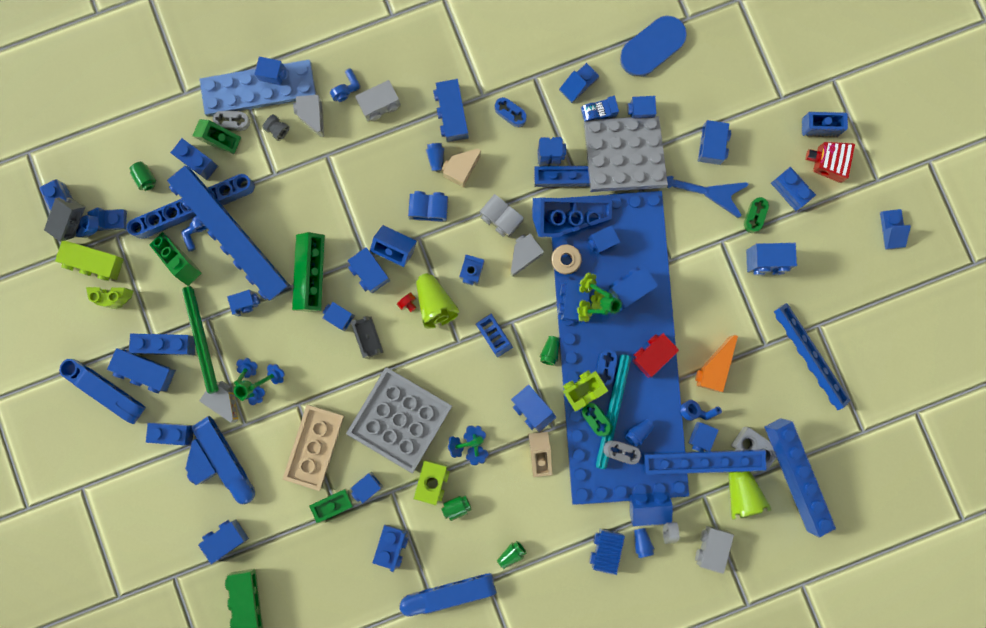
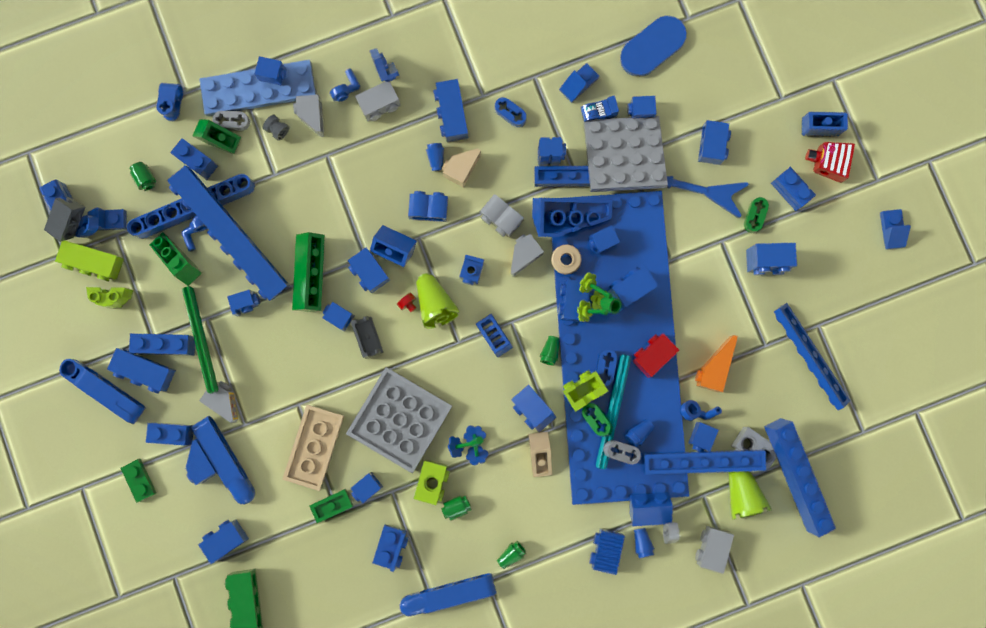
plant [233,358,285,405] -> none
none -> green plate [120,459,156,503]
none -> blue piece [156,83,183,121]
none -> blue bracket [370,48,399,82]

